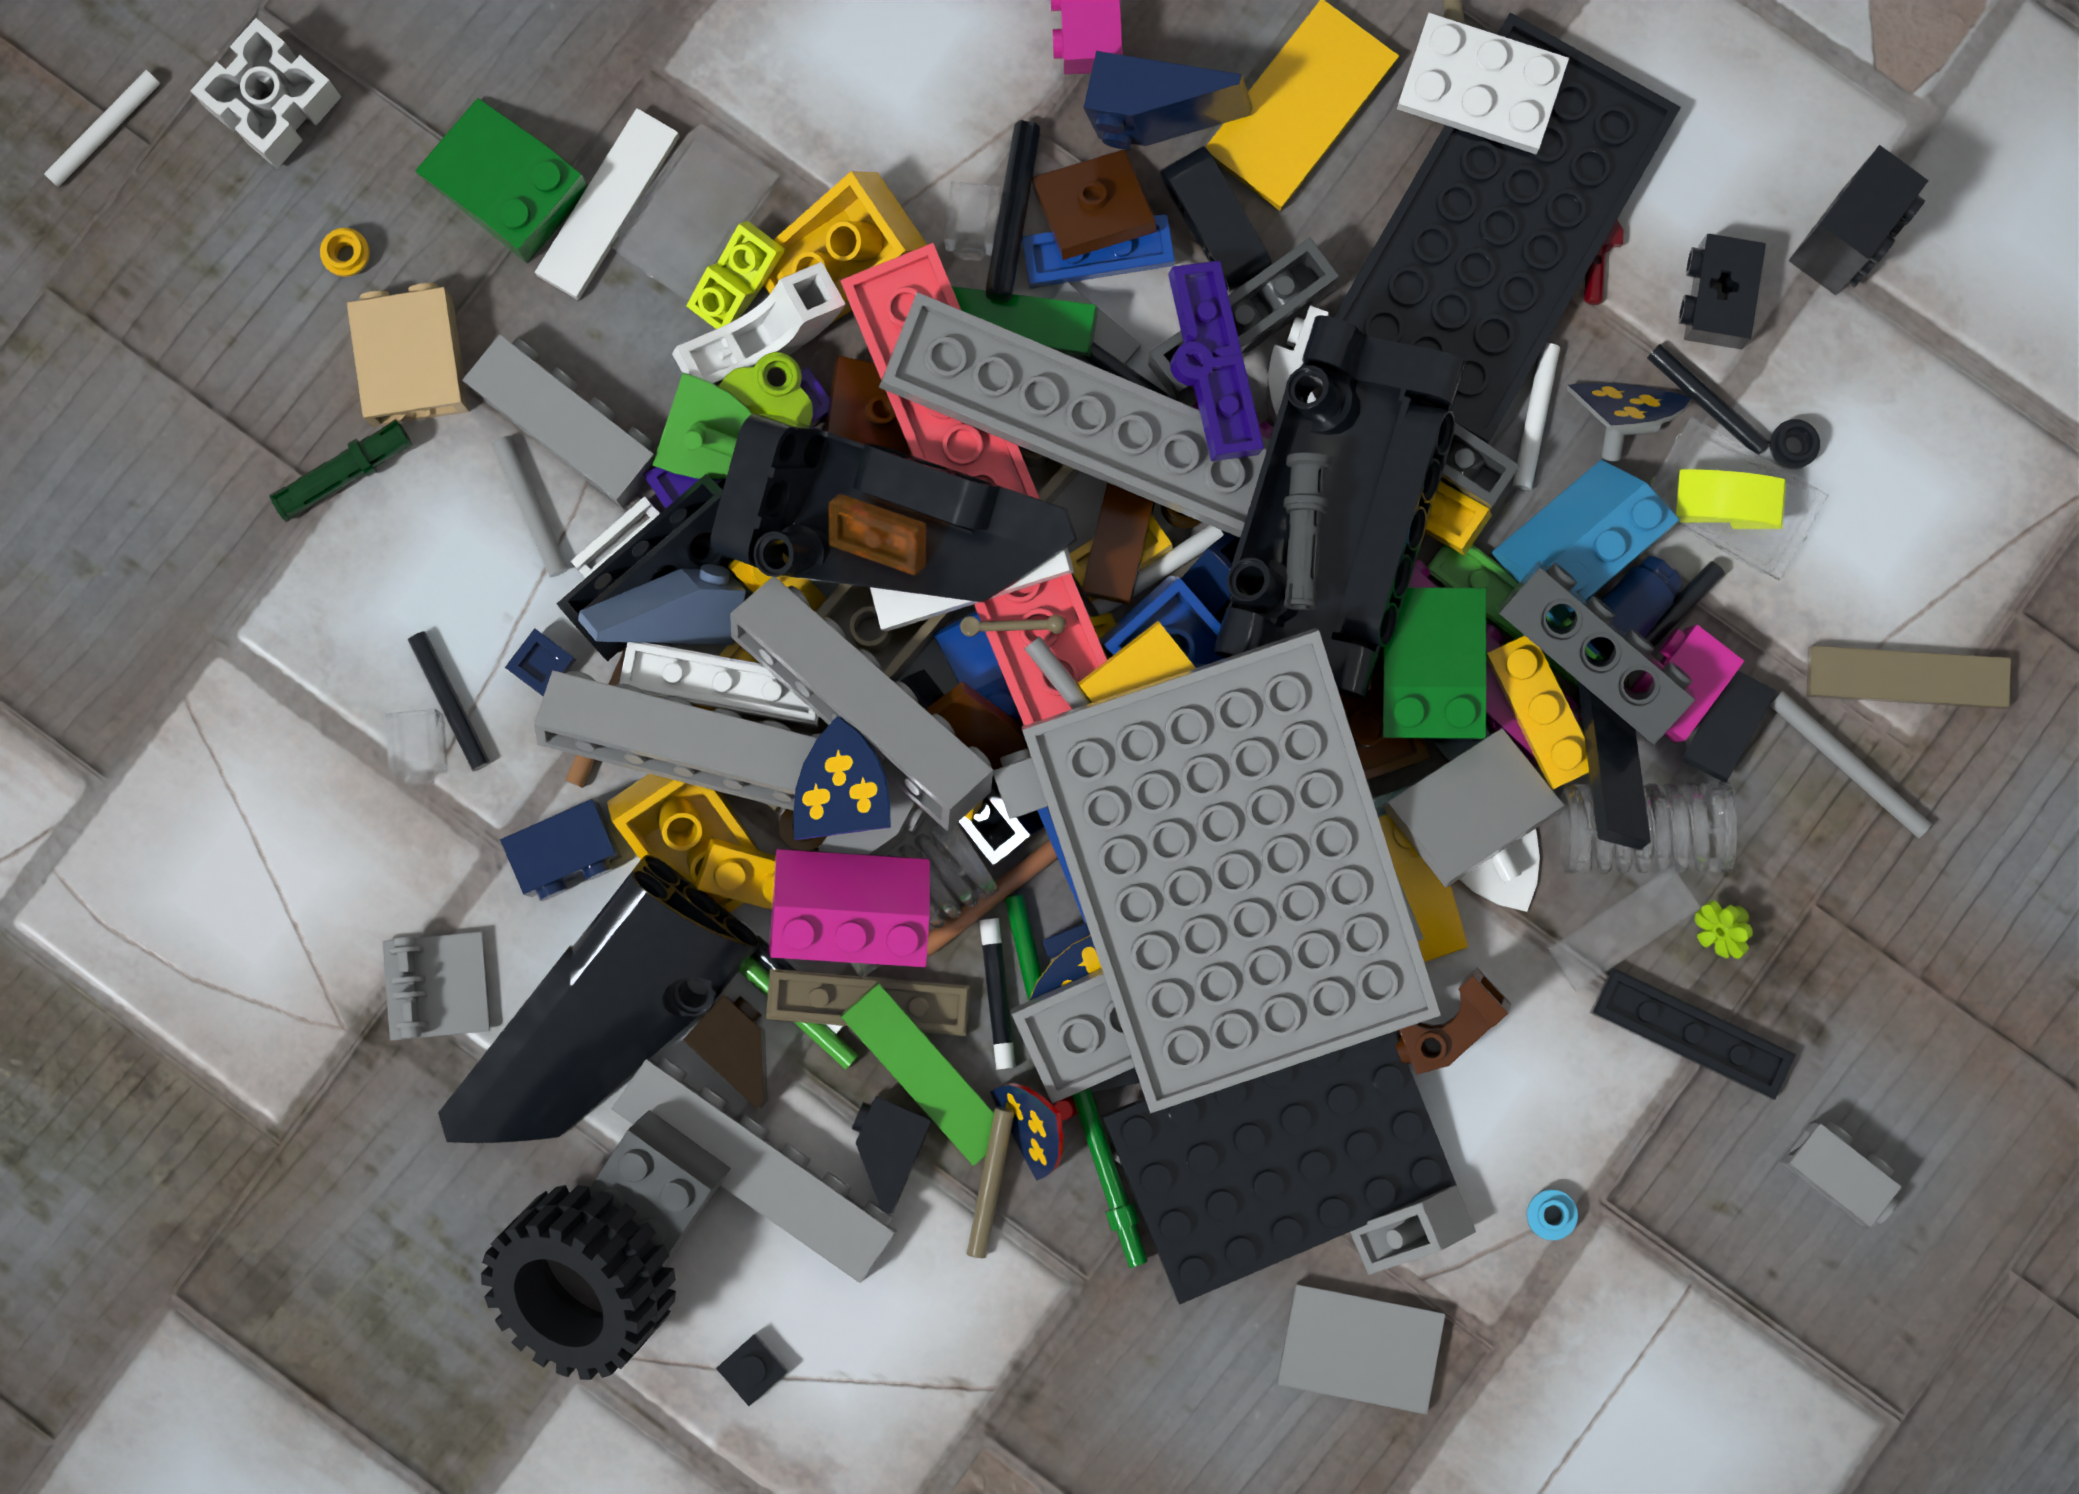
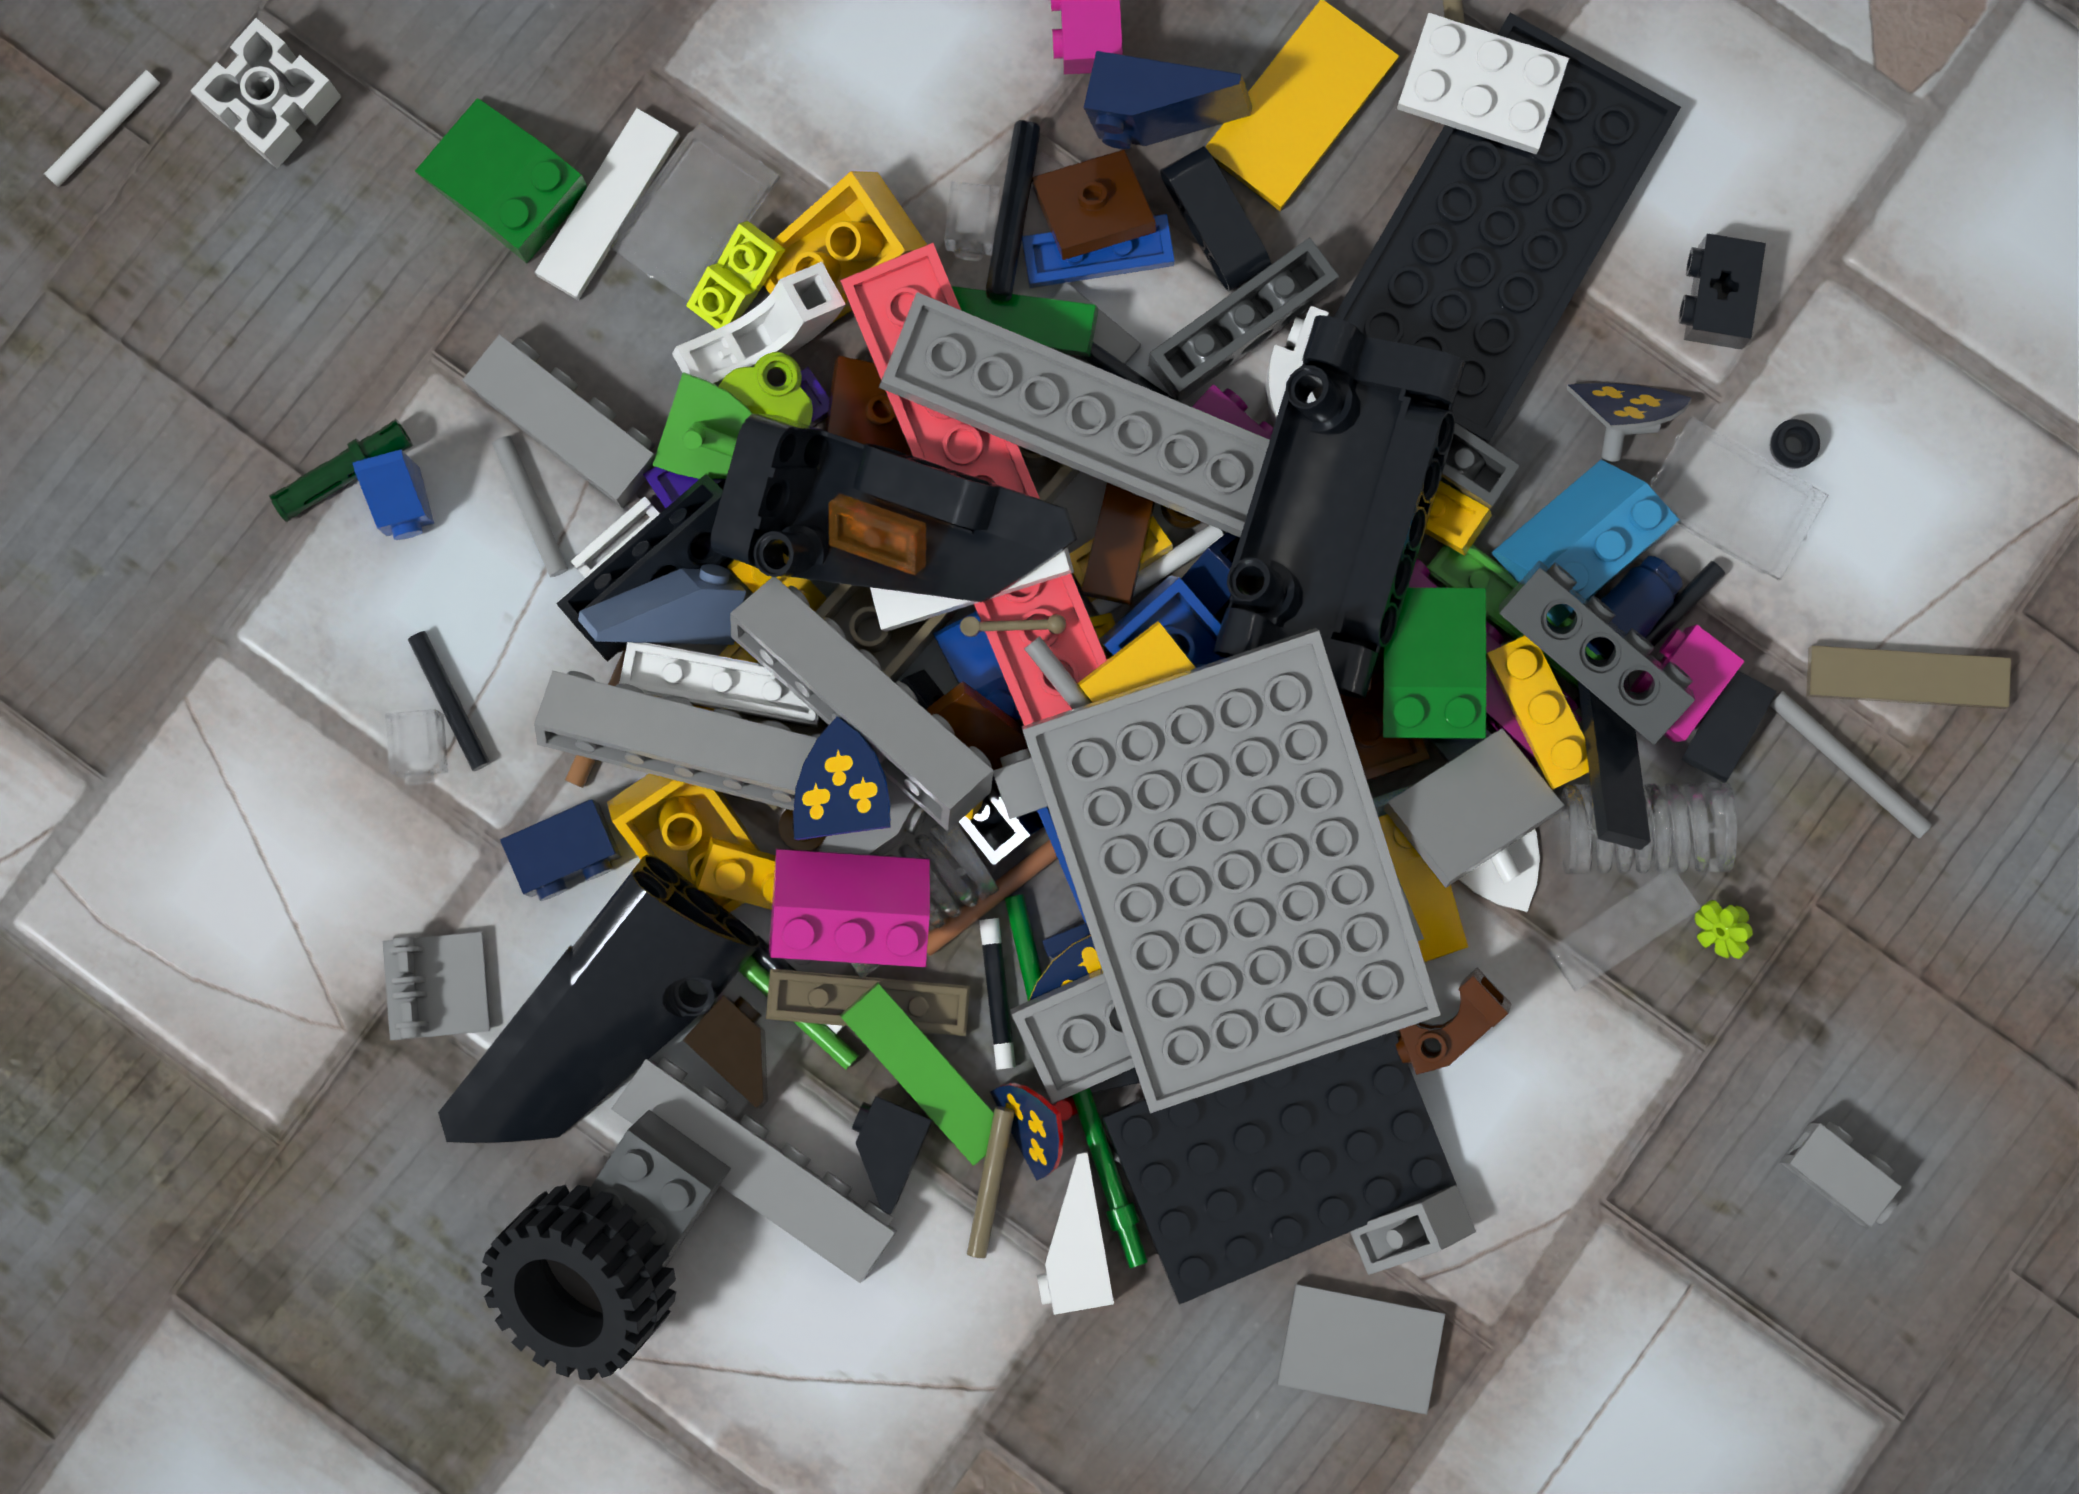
yellow plate [320,228,370,277] -> none
tan brick [347,283,469,427] -> none
dark blue plate [504,628,576,697] -> none
black plate [716,1333,788,1406] -> none
dark purple hinge [1168,261,1264,462] -> none
dark grey pin [1283,453,1332,610] -> none
white bar [1512,343,1560,490] -> none
medium azure plate [1526,1189,1578,1241] -> none
dark red bar [1584,220,1624,305] -> none
black tile [1590,968,1796,1100] -> none
black bar [1647,344,1770,457] -> none
neon yellow slope [1676,469,1786,529] -> none
black brick [1788,144,1929,295] -> none
none -> blue slope [352,449,434,540]
none -> white slope [1037,1152,1114,1315]

